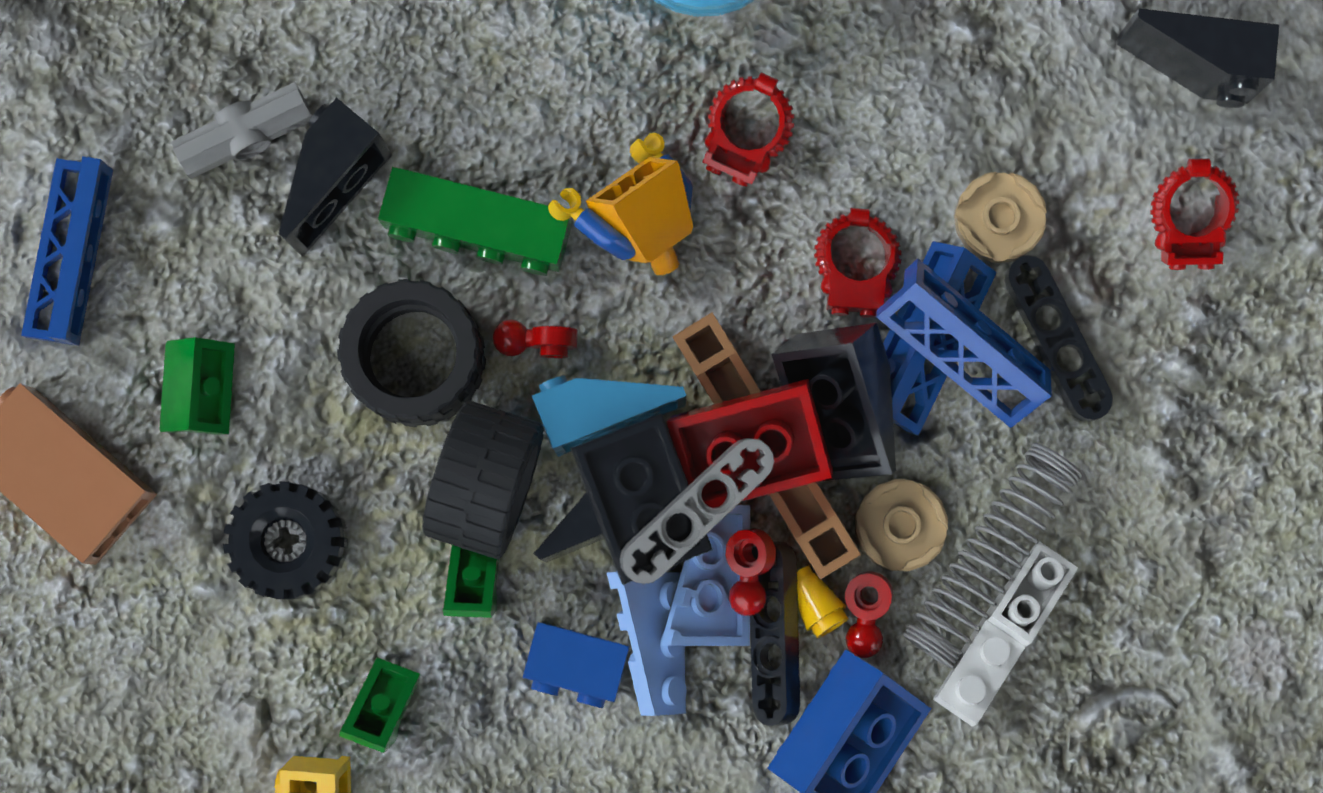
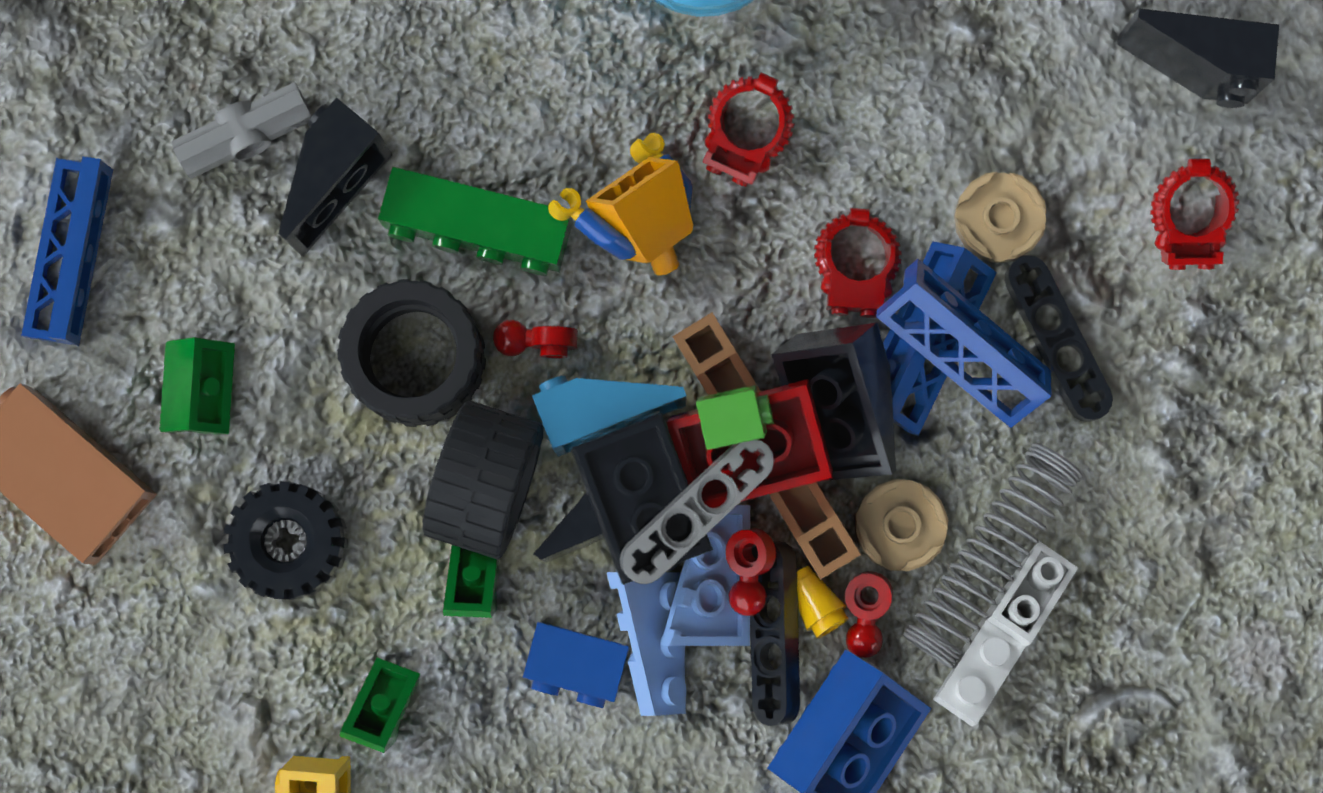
none -> bright green brick [696,385,773,450]

